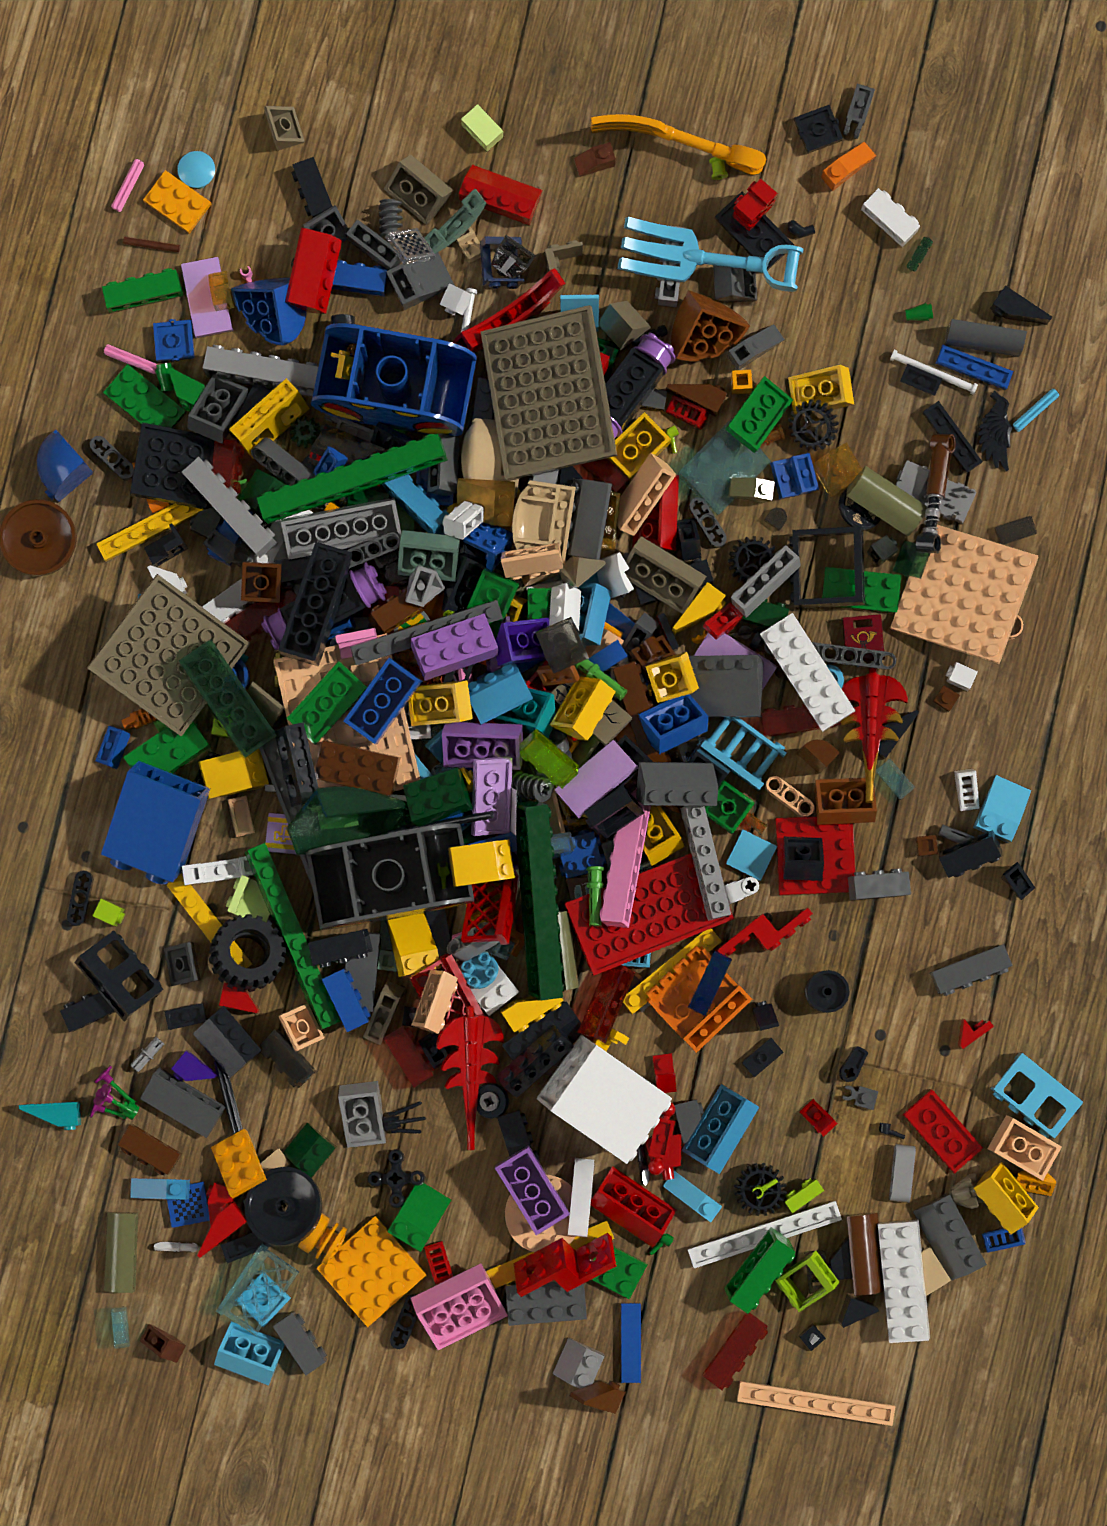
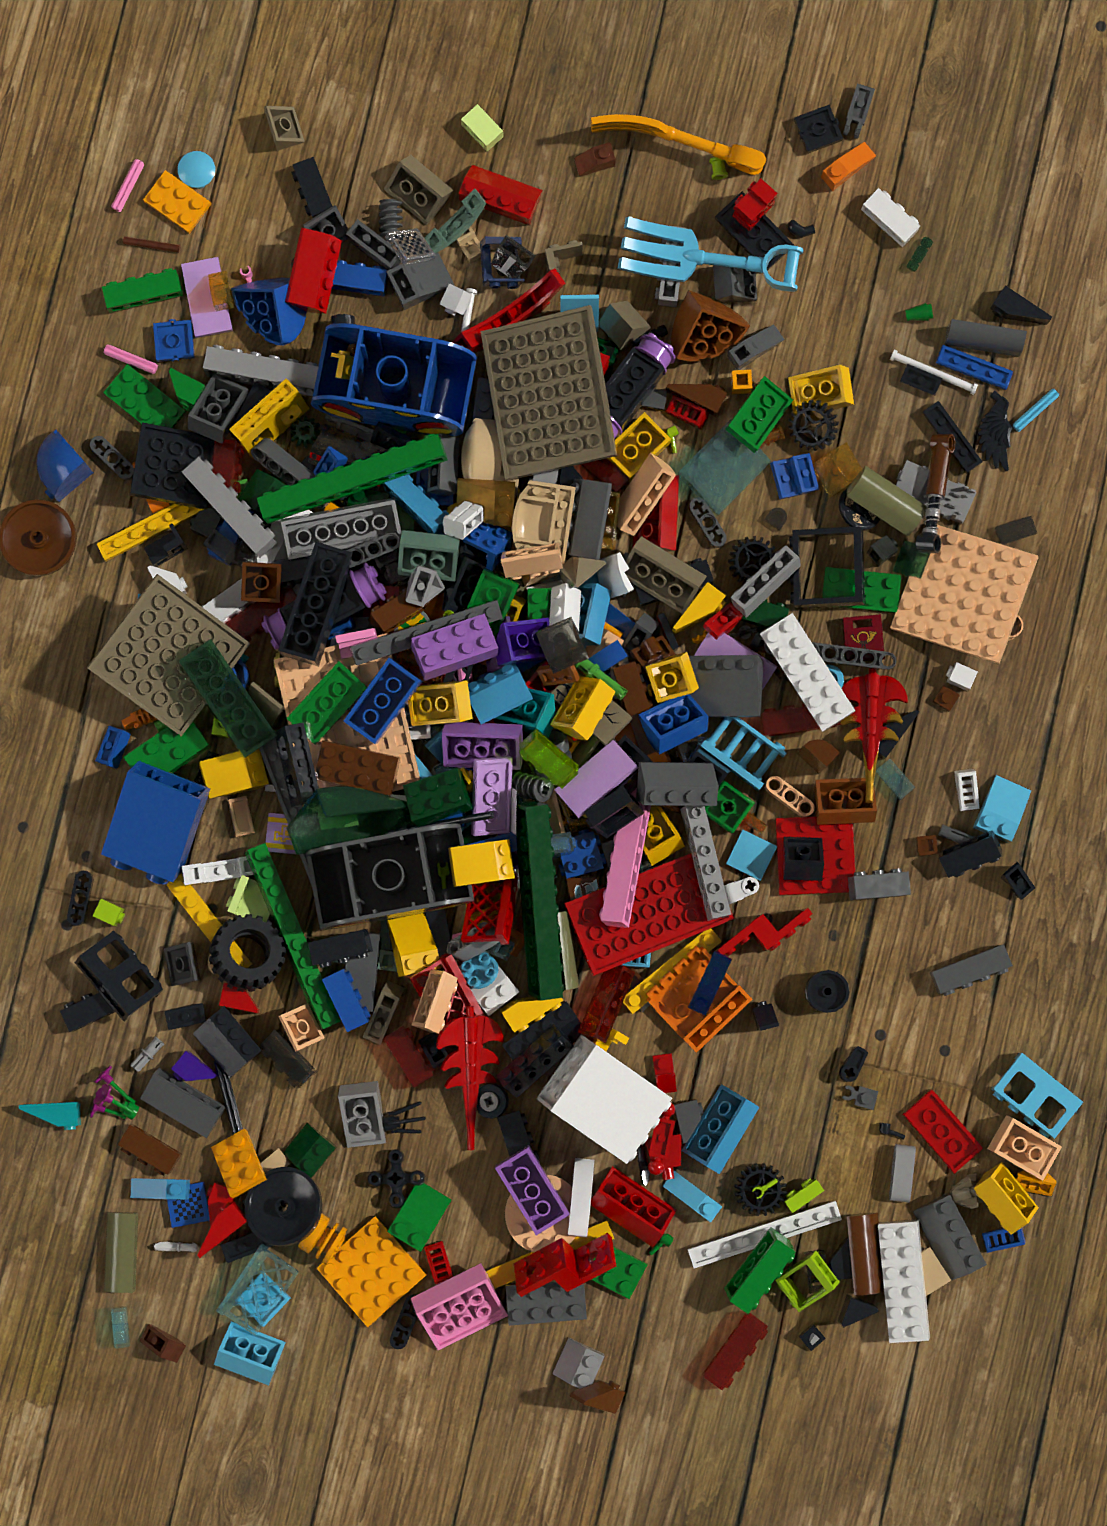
green cone [155,363,174,392] -> none
dark grey brick [273,1311,327,1375] -> none
black slope [402,1006,418,1028] -> none
bright green pin [586,866,604,926] -> none
blue tile [621,1303,641,1383] -> none
black slope [677,518,701,561] -> none
olive slope [728,477,774,503] -> none
light nougat plate [737,1381,895,1426] -> none
black plate [742,1038,784,1077] -> none
red slope [800,1099,838,1137] -> none
red slope [958,1019,994,1049] -> none

